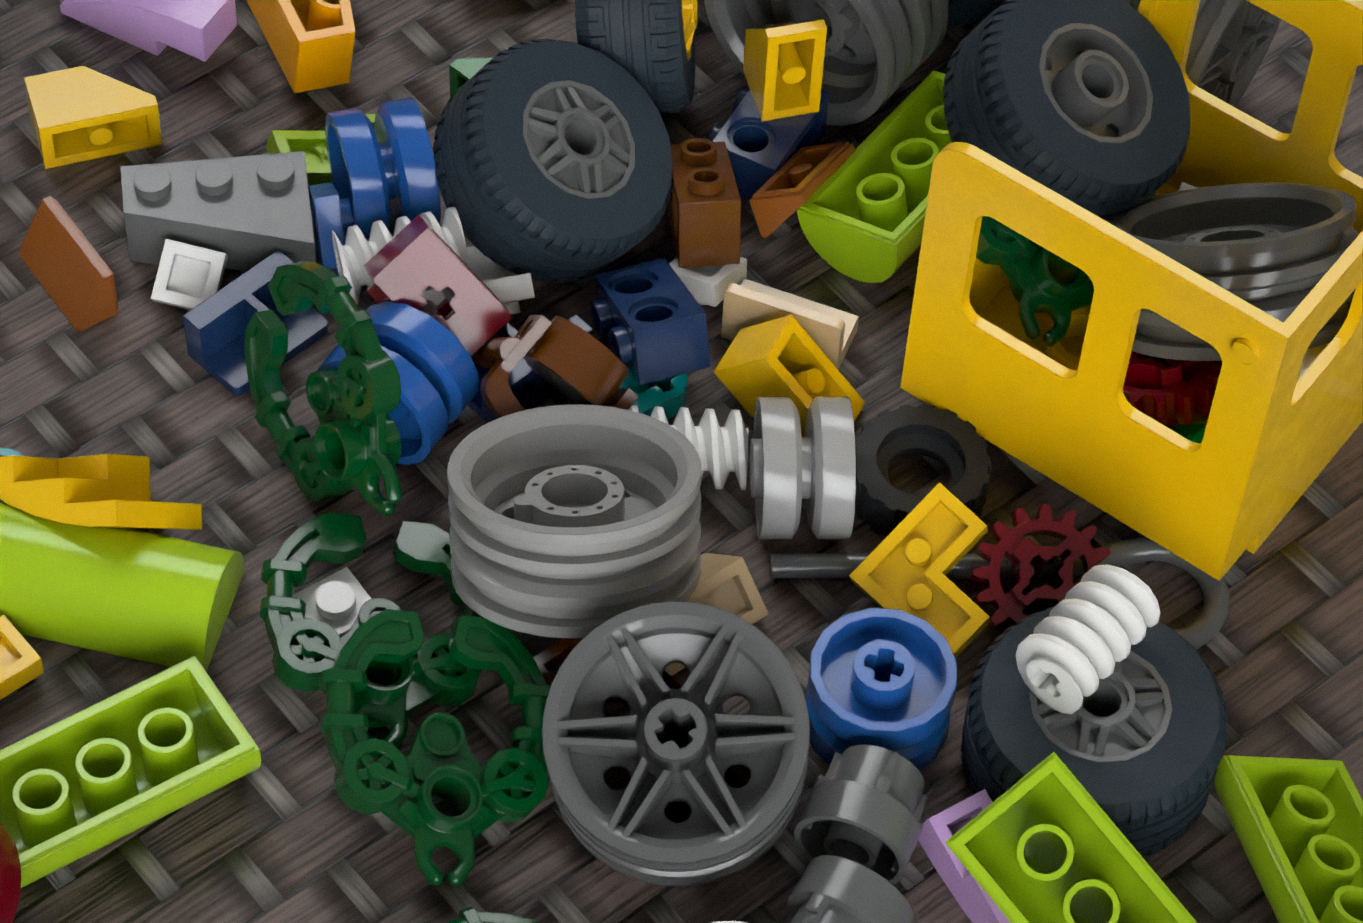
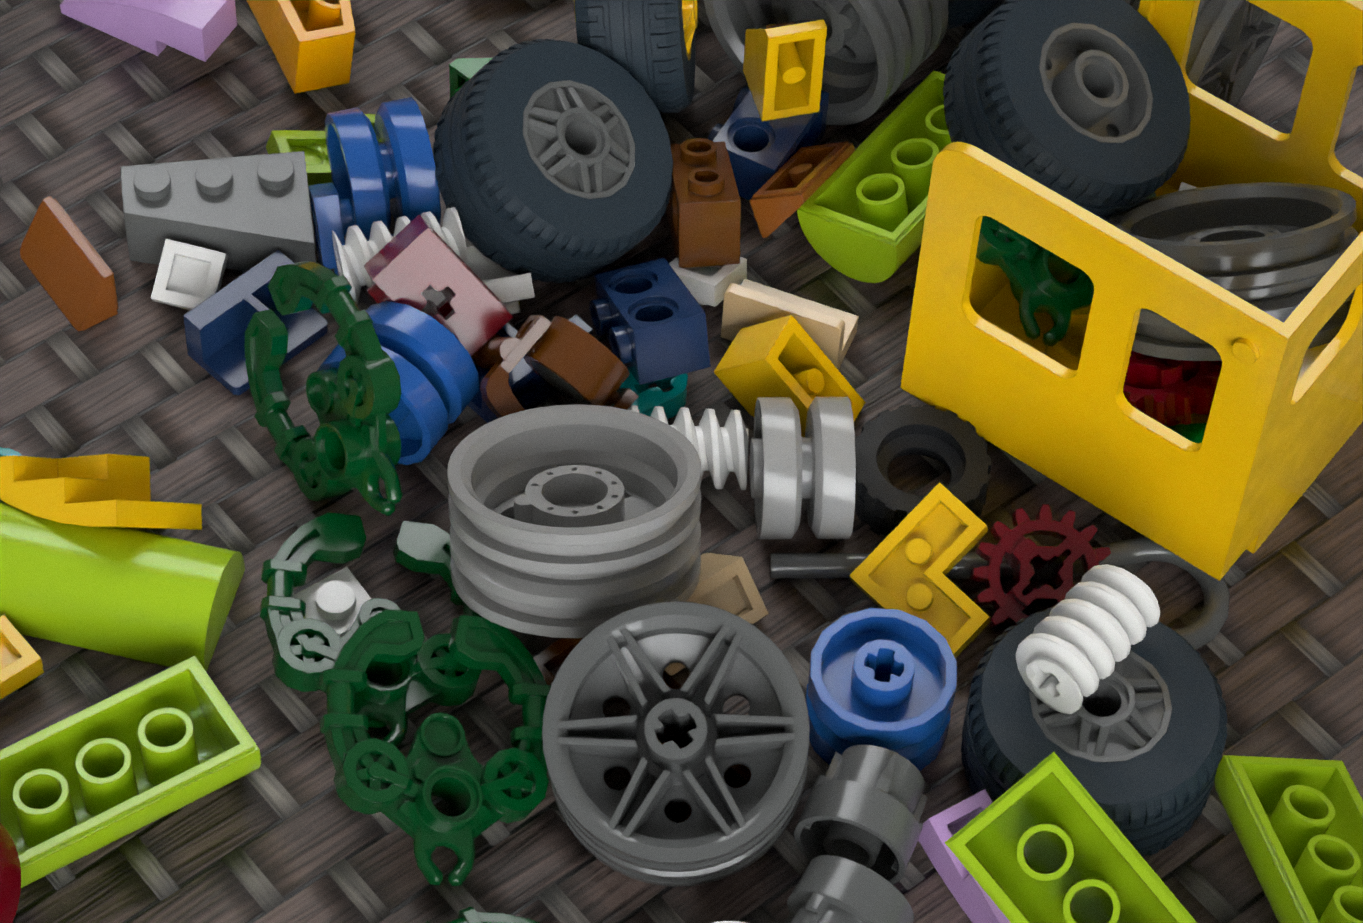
yellow slope [24,66,163,169] -> none

